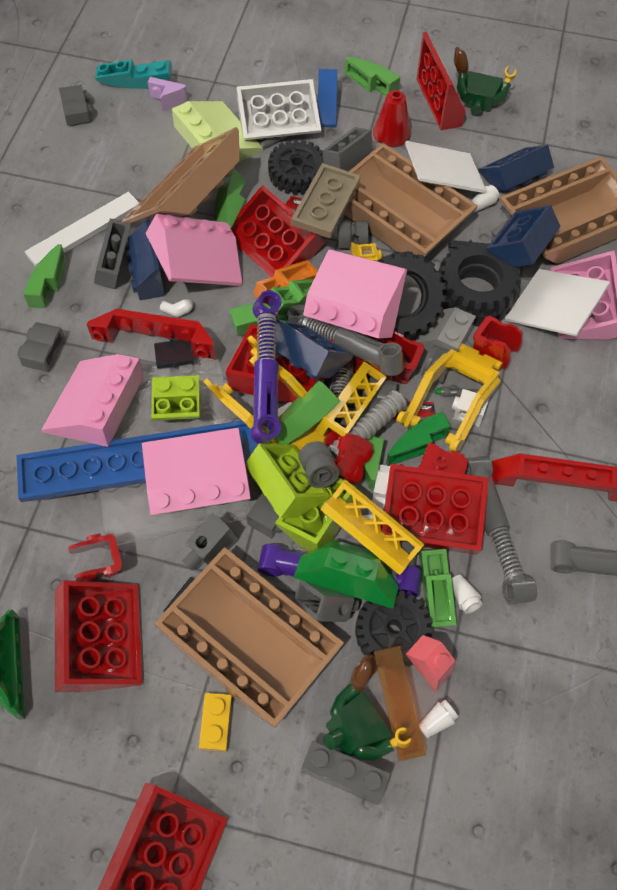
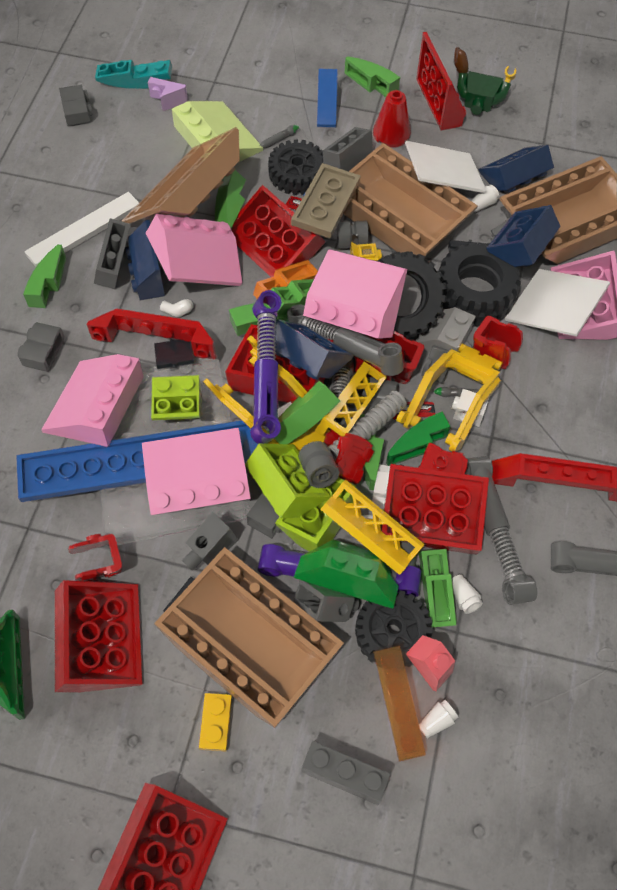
white slope [237,79,321,140] -> none
dark green torso [323,654,411,761] -> none

